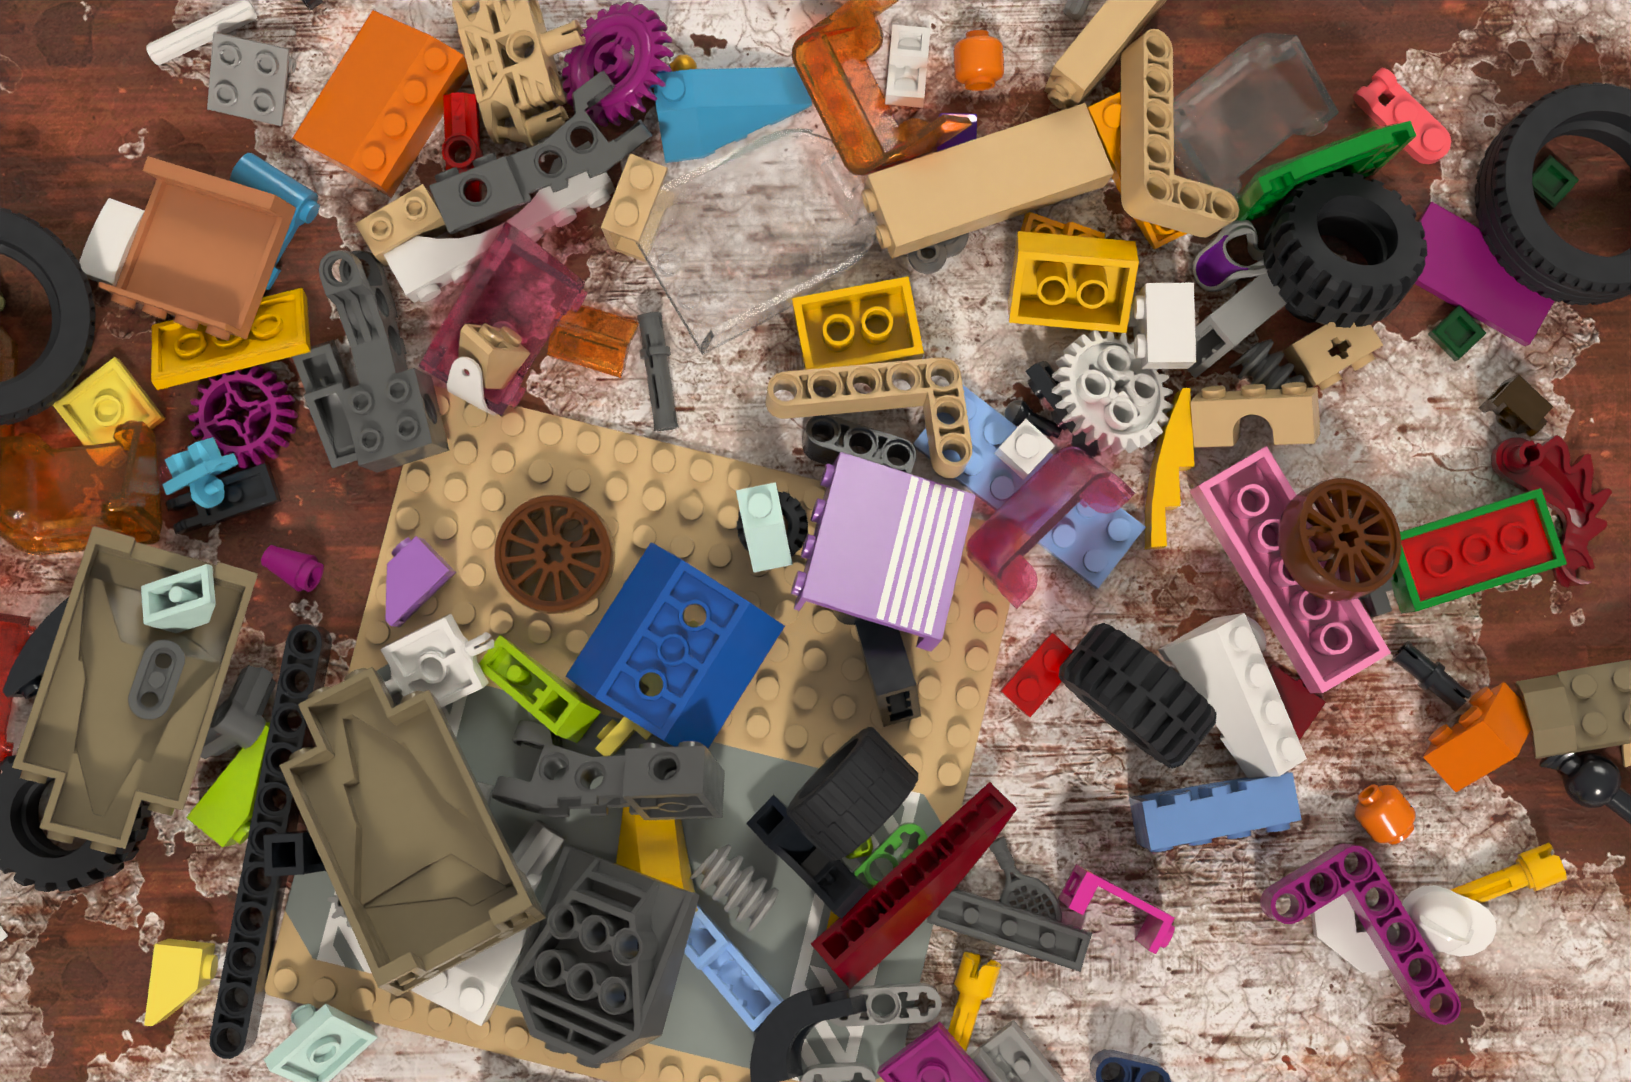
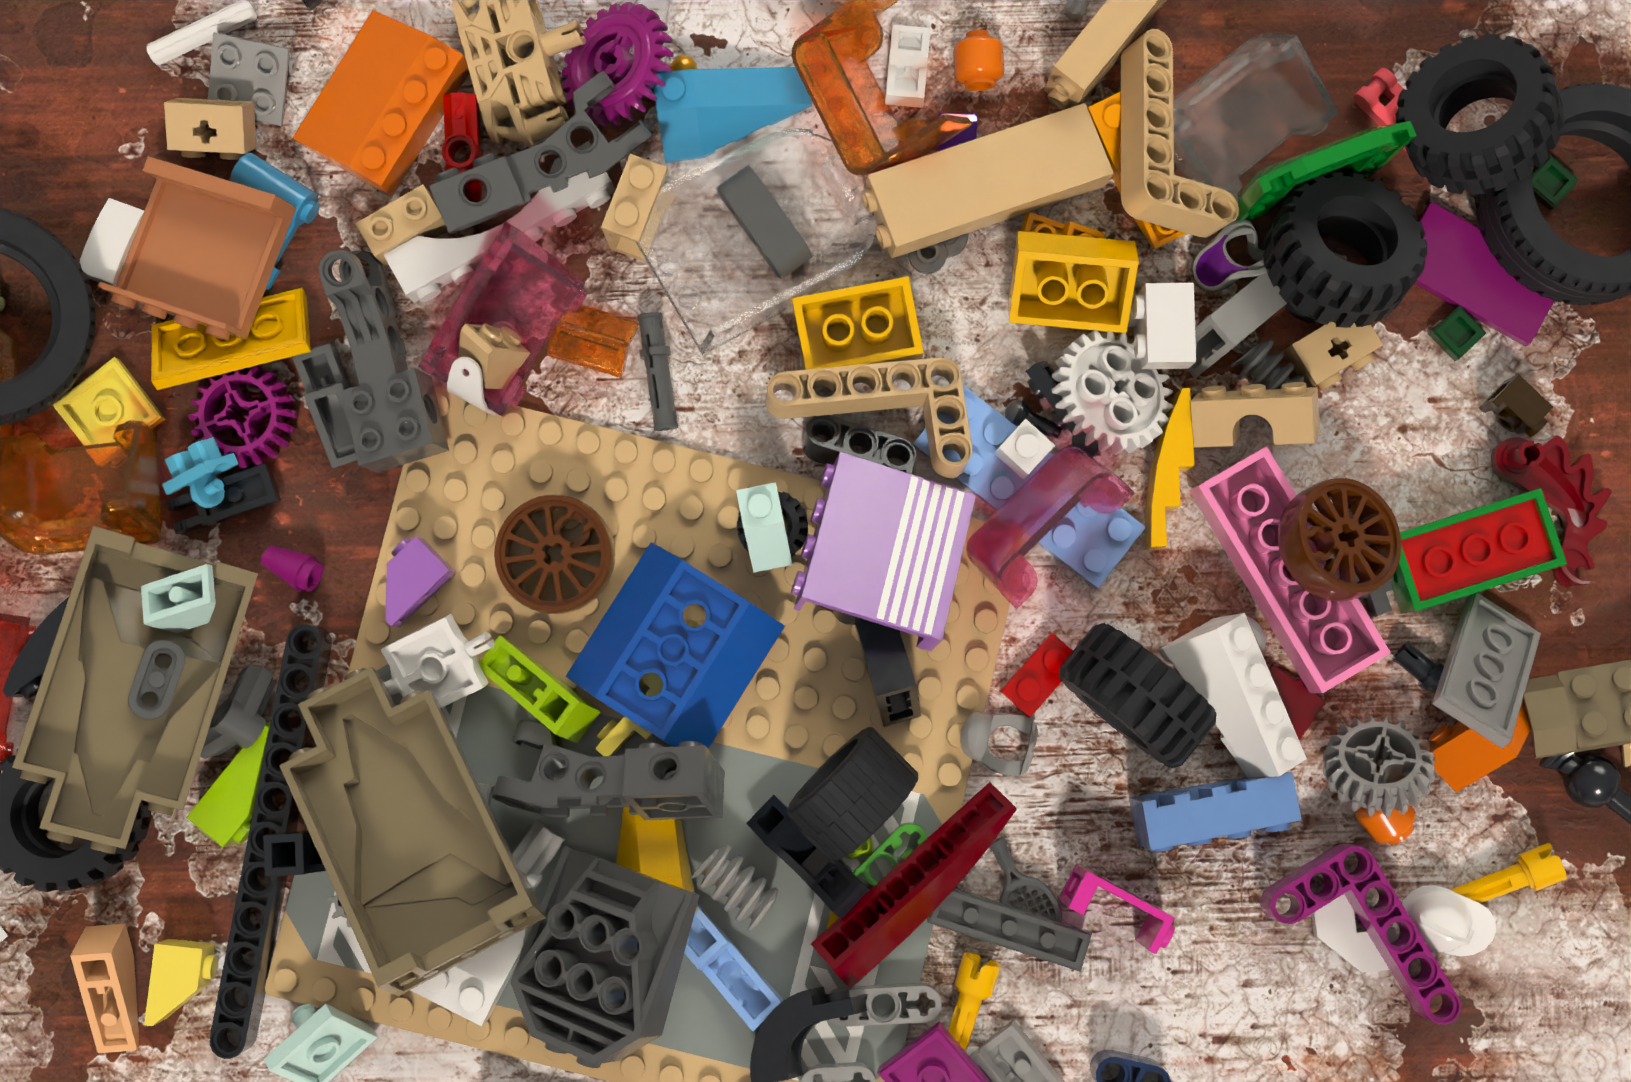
none -> light nougat slope [70,923,140,1053]
none -> tan brick [164,98,257,160]
none -> dark grey beam [716,165,813,279]
none -> light grey piece [960,712,1038,776]
none -> light grey gear [1323,714,1436,819]
none -> black tyre [1395,34,1564,195]
none -> light grey tile [1432,593,1541,748]

